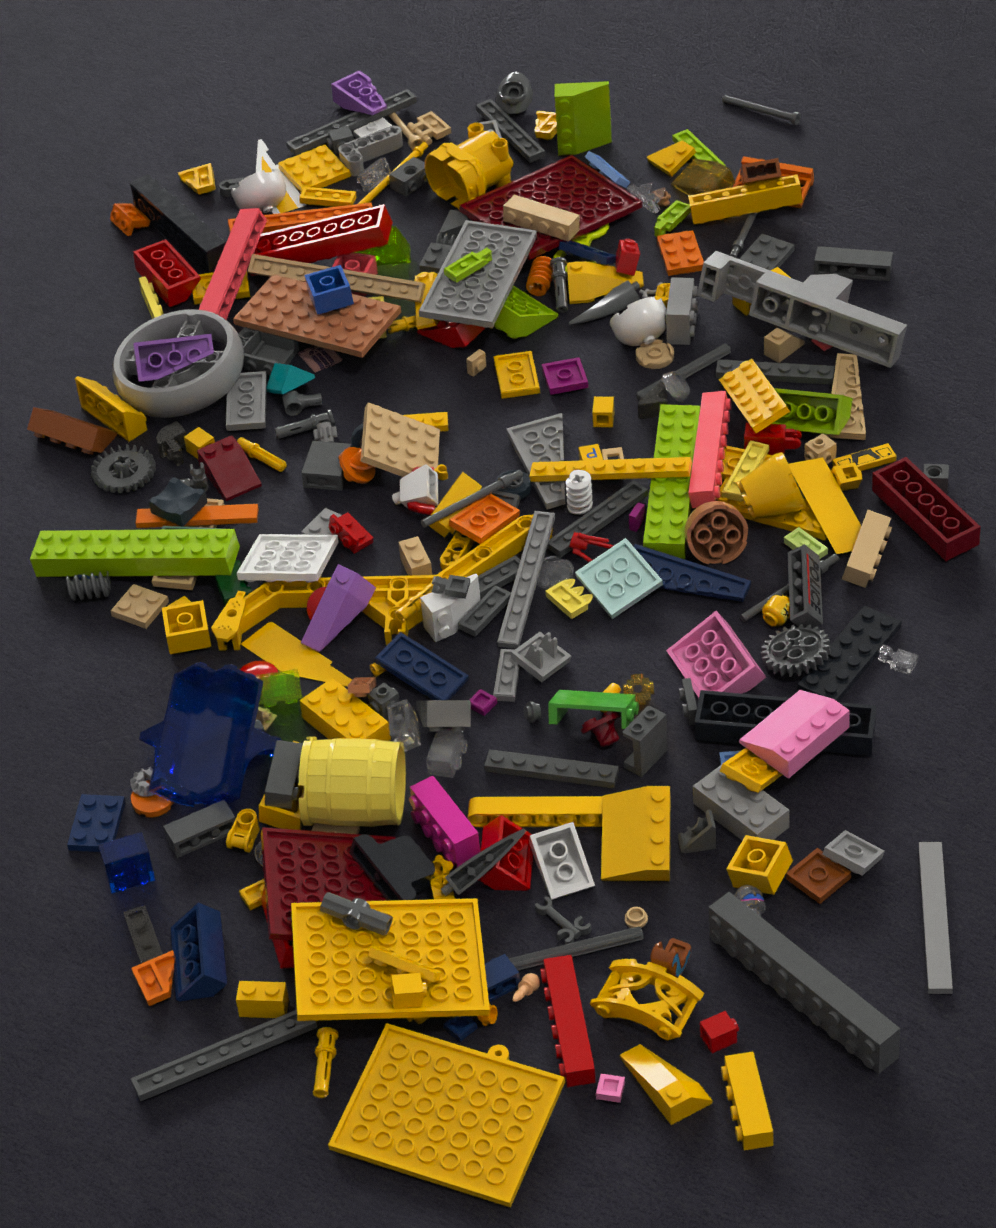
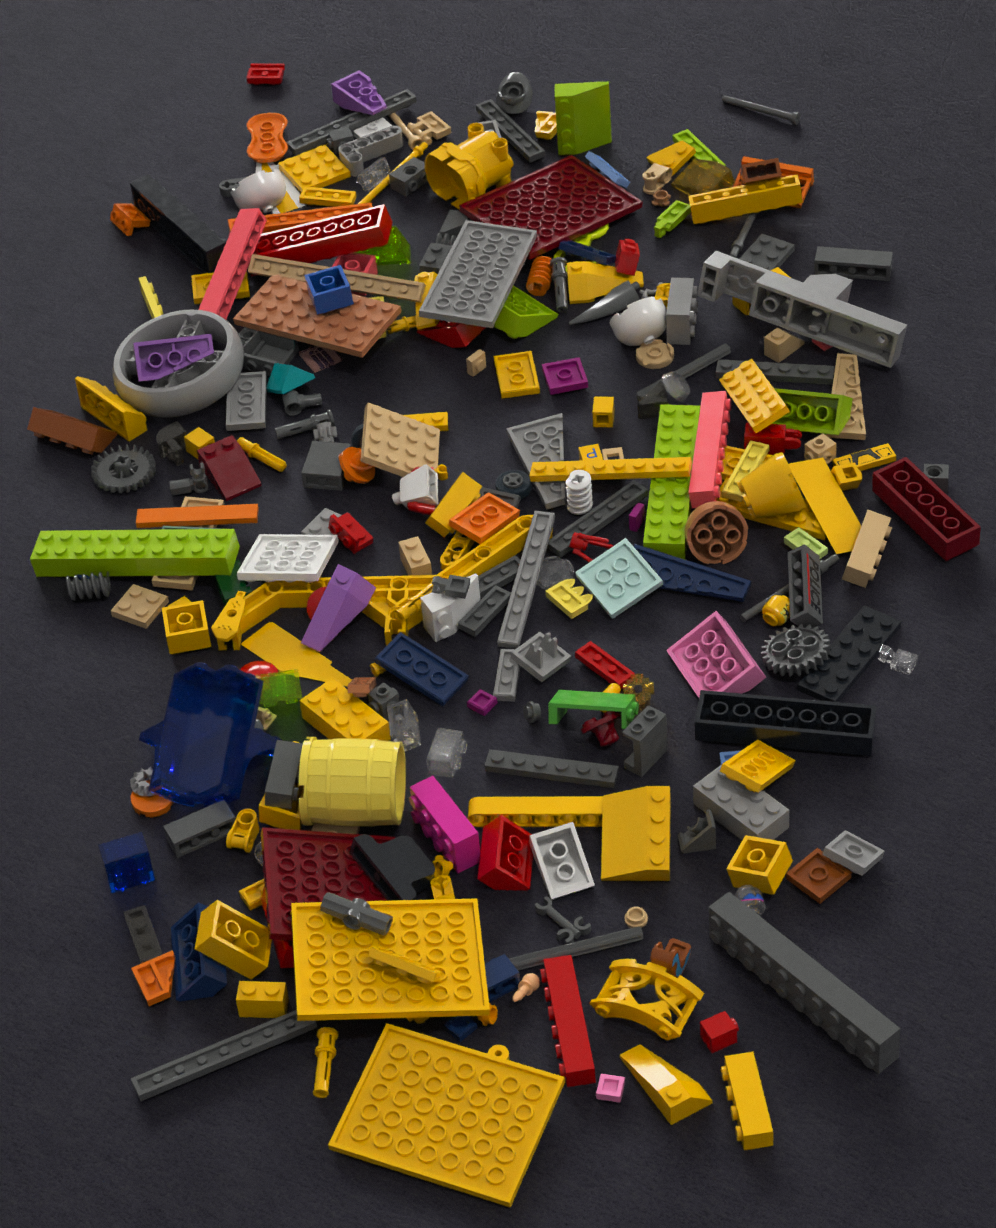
dark blue plate [67,794,126,853] -> none
red slope [133,239,201,307] -> none
black brick [149,477,208,527] -> none
yellow wing [178,163,216,194] -> none
yellow brick [390,973,427,1009] -> none
dark grey slope [416,700,471,731] -> none
dark grey bar [421,470,523,528] -> none
dark grey piece [441,828,526,896] -> none
lime hinge [444,248,493,283] -> none
tan brick [503,195,580,241] -> none
clear tile [627,183,666,214] -> none
orange plate [657,230,704,276] -> none
dark grey plate [679,678,697,725] -> none
bright pink slope [739,690,850,779] -> none
light grey tile [918,842,953,994] -> none
none -> yellow brick [195,900,272,979]
none -> red plate [247,63,285,85]
none -> orange plate [247,113,288,163]
none -> red plate [575,641,635,689]
none -> tan piece [643,163,672,195]

